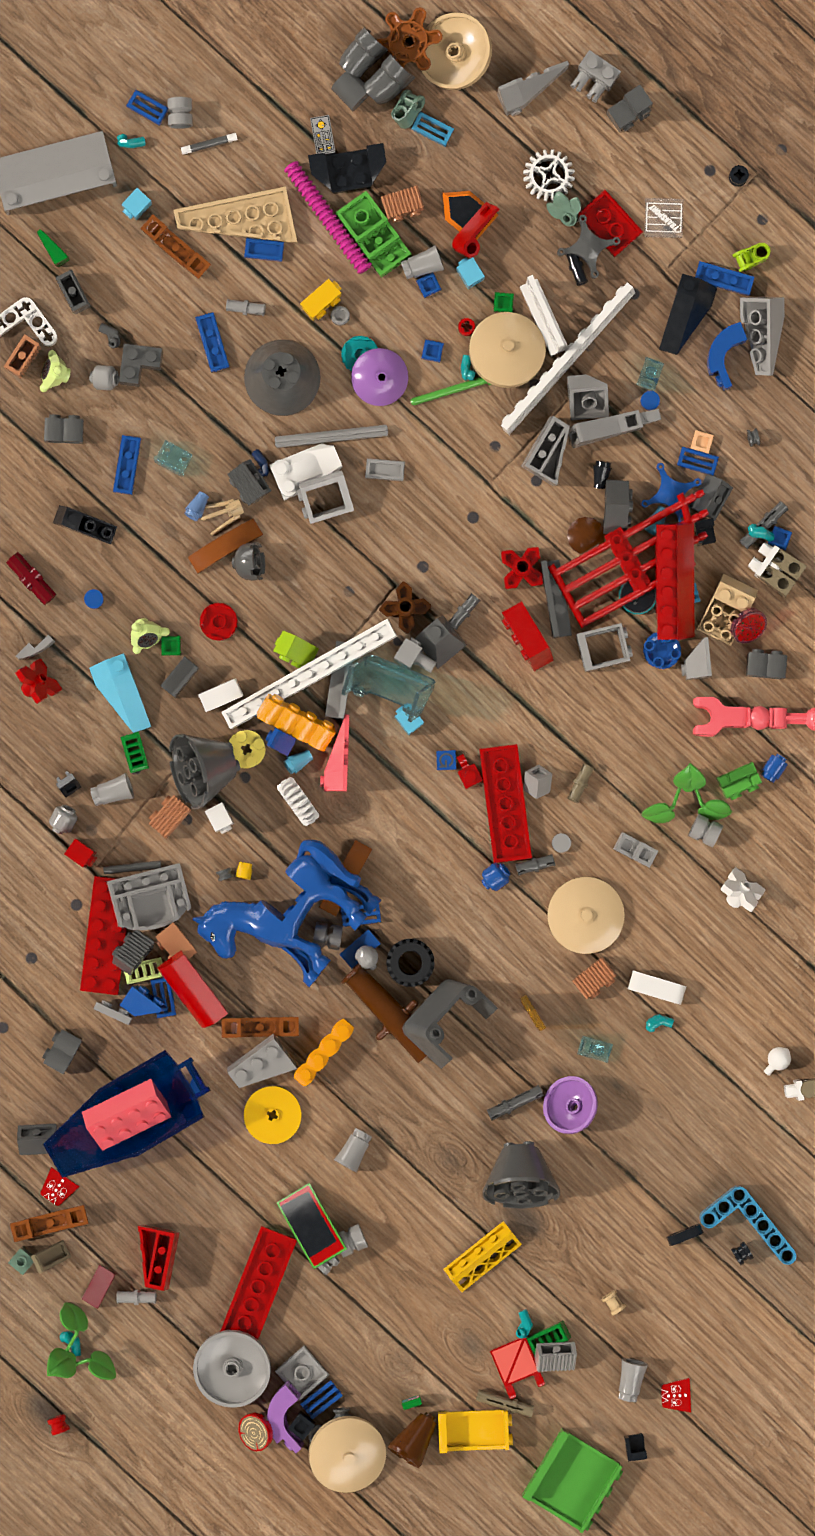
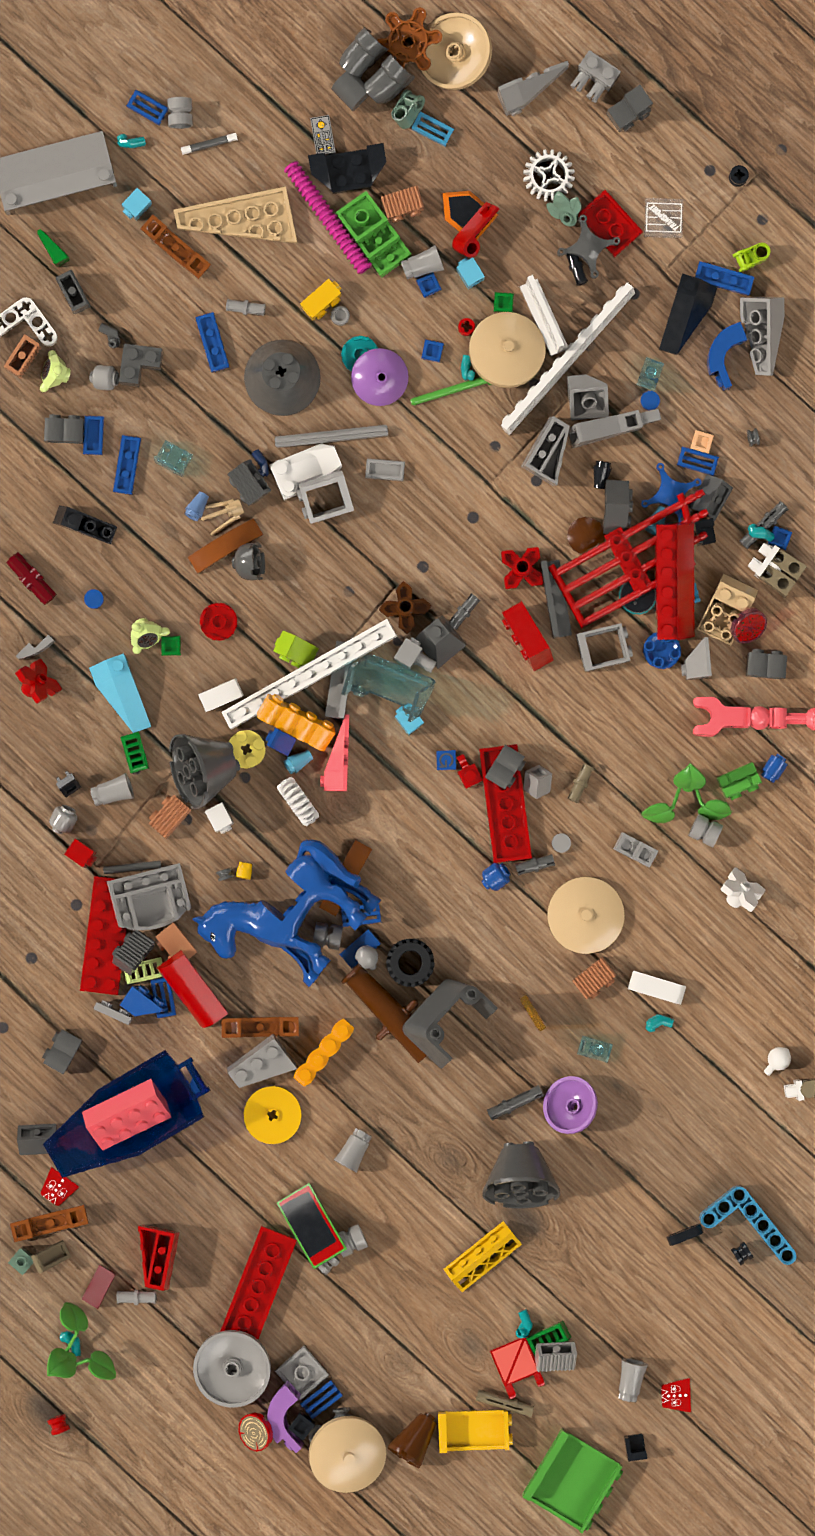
dark grey panel [161,656,200,698] -> none
blue tile [244,238,284,262] -> none
green tile [401,1395,422,1410] -> none
tan bush [601,1290,626,1316] -> none
none -> blue tile [83,416,104,455]
none -> dark grey brick [485,745,526,789]

